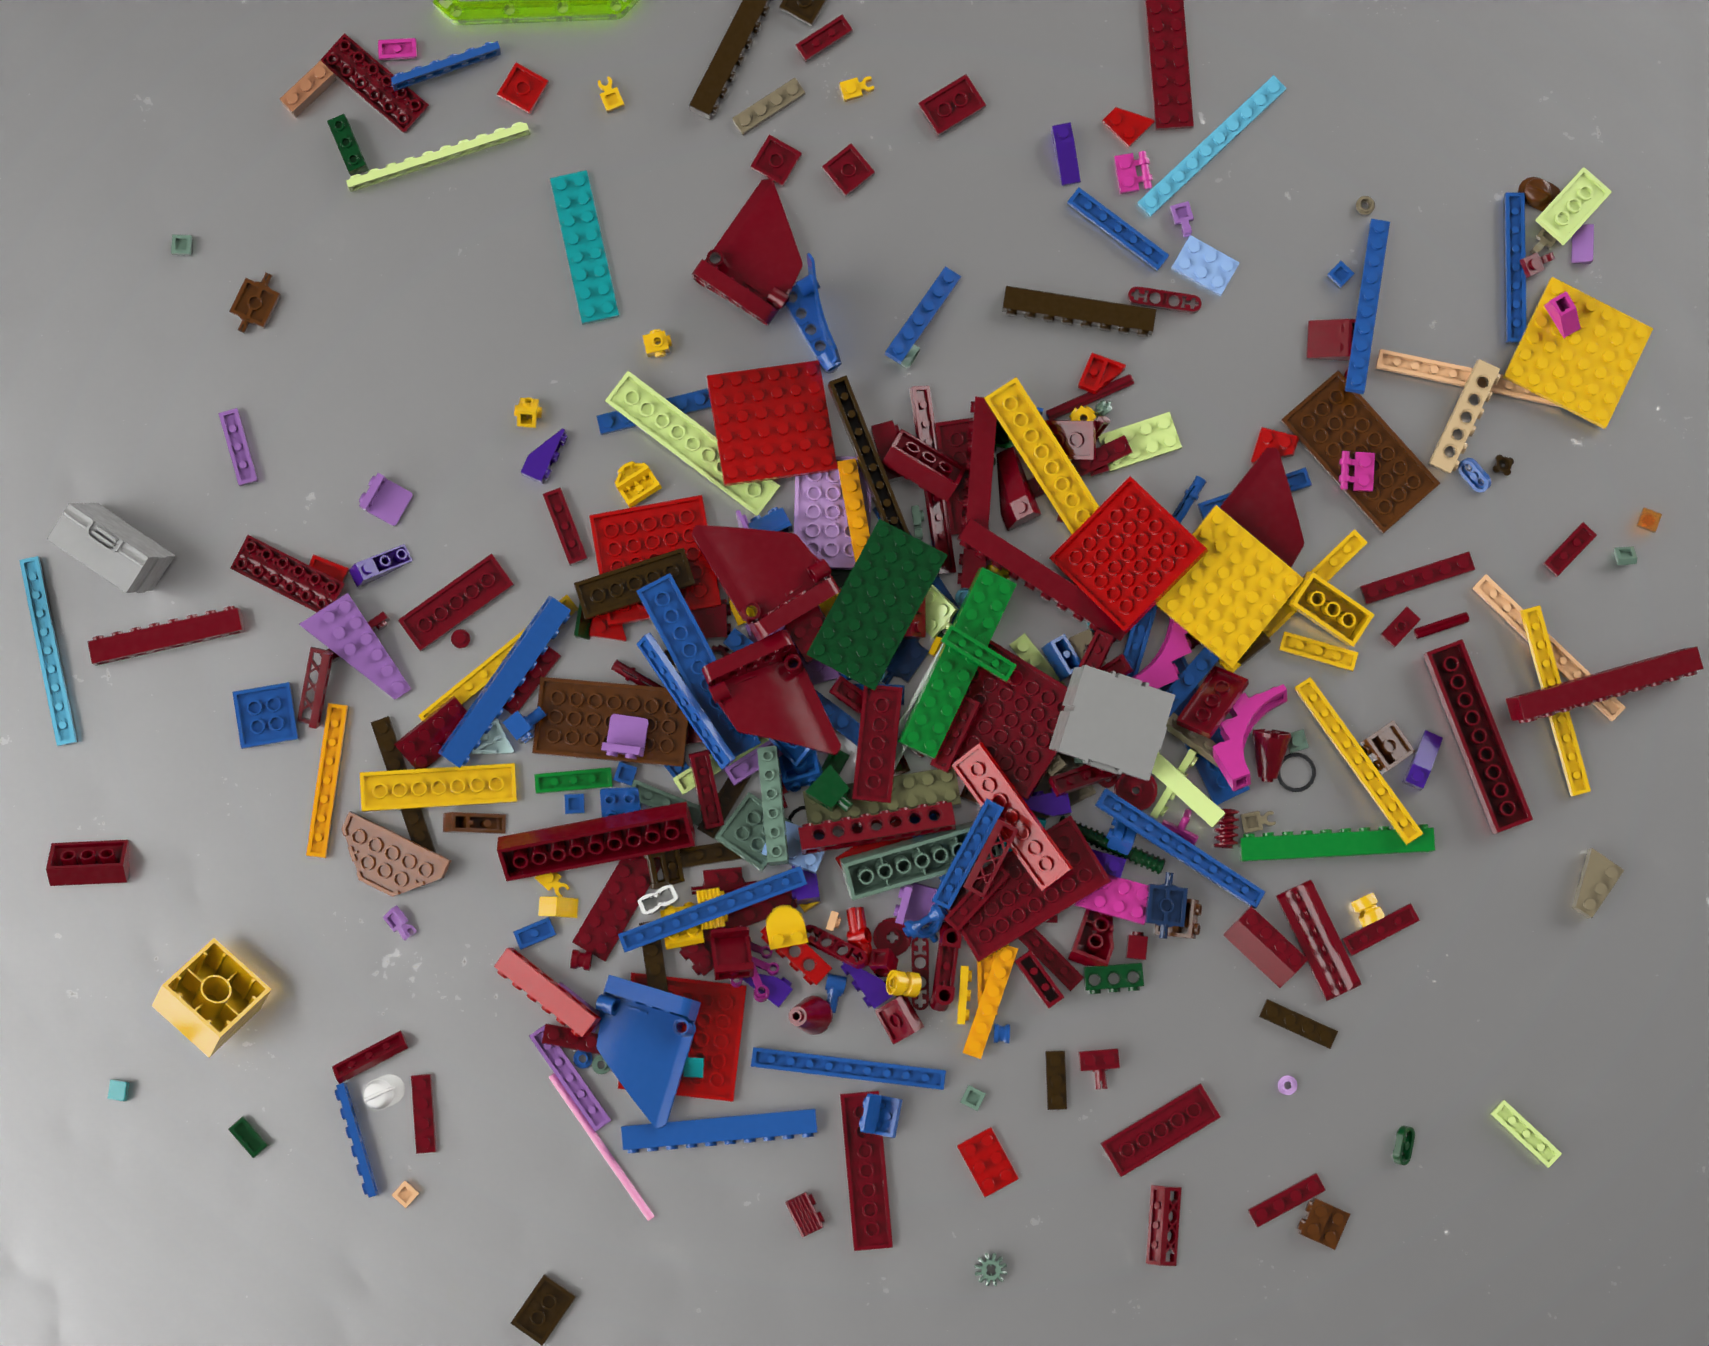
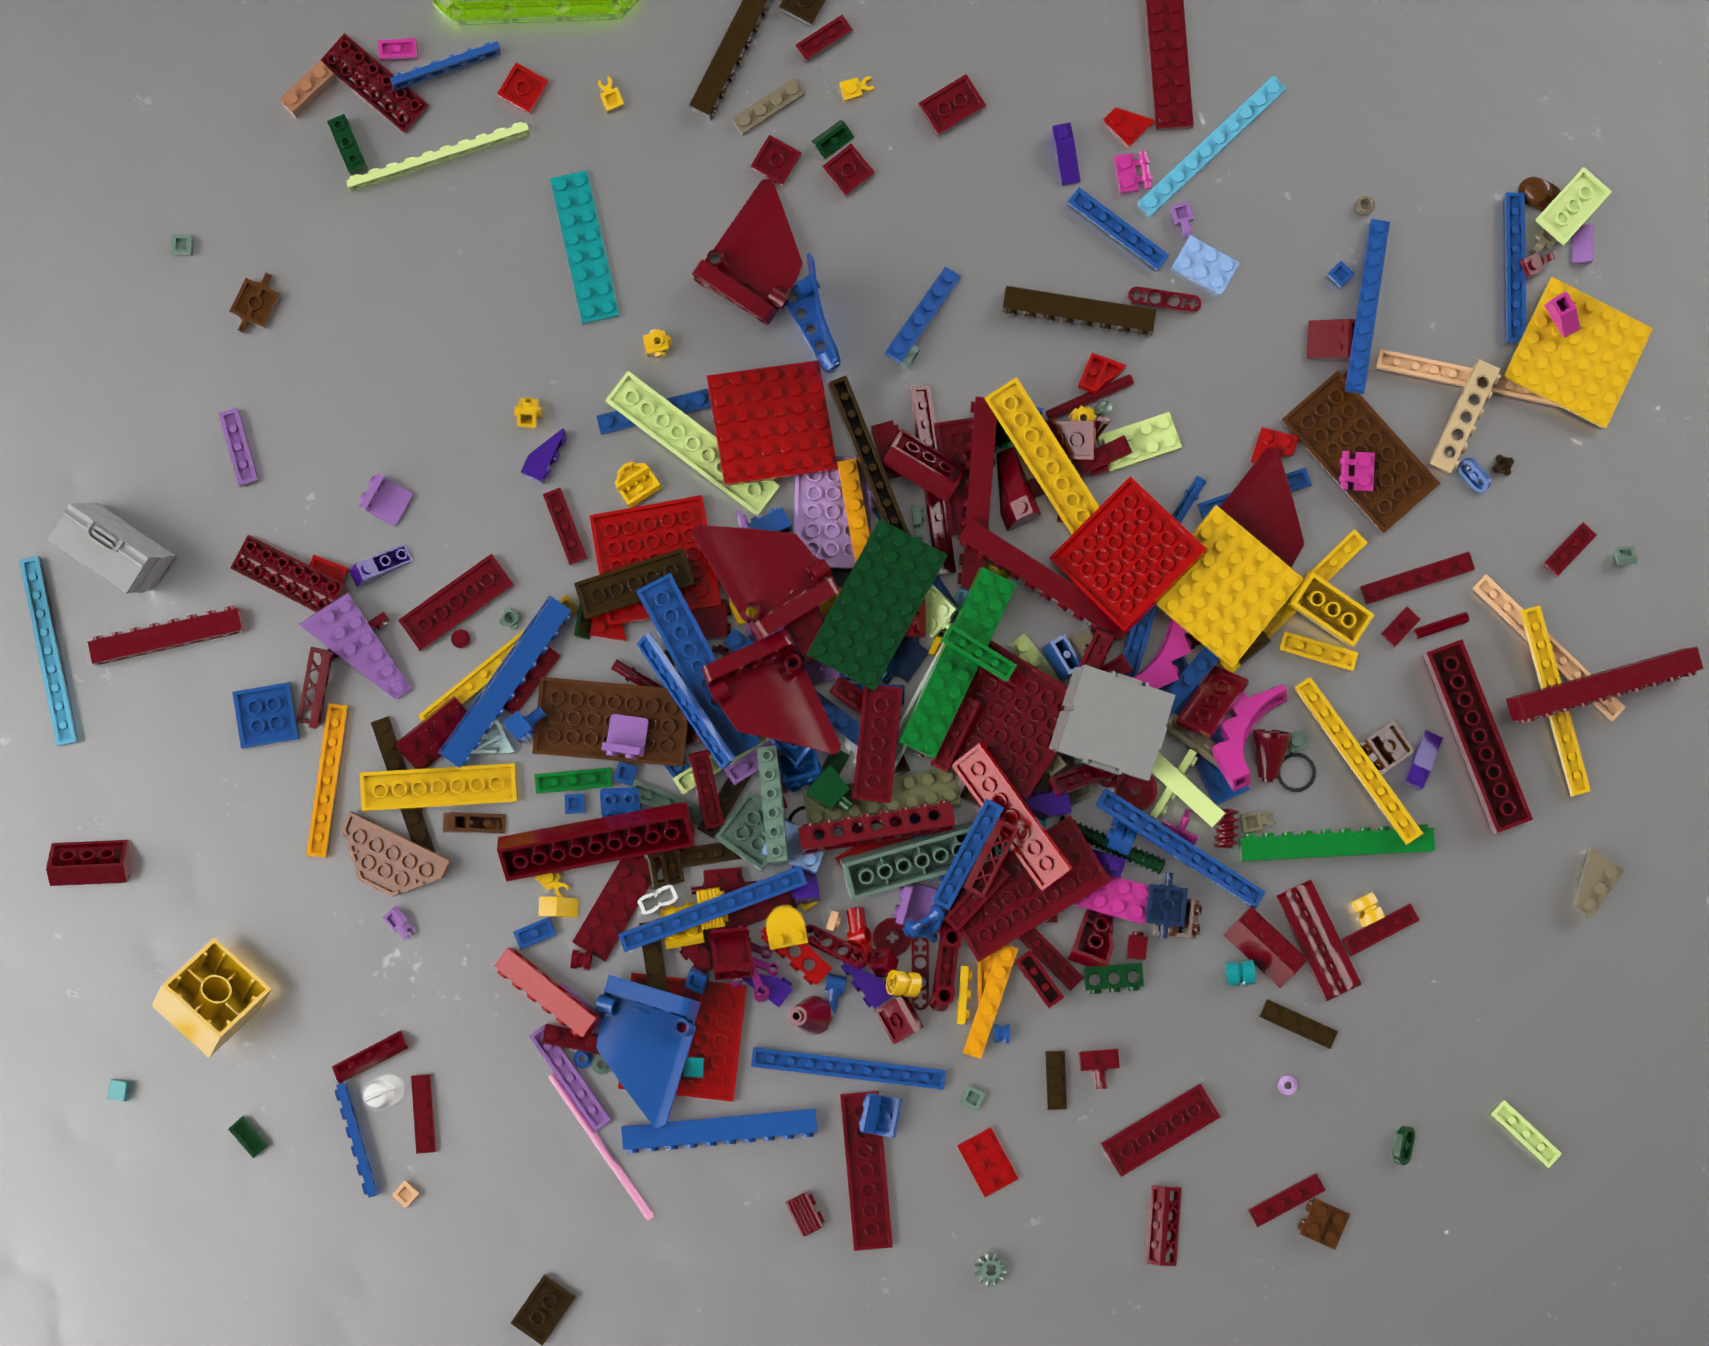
clear orange plate [1636,507,1662,533] -> none
none -> sand green plate [500,607,522,629]
none -> blue plate [684,968,710,995]
none -> dark green slope [811,120,854,159]
none -> teal wheel [1225,959,1256,987]

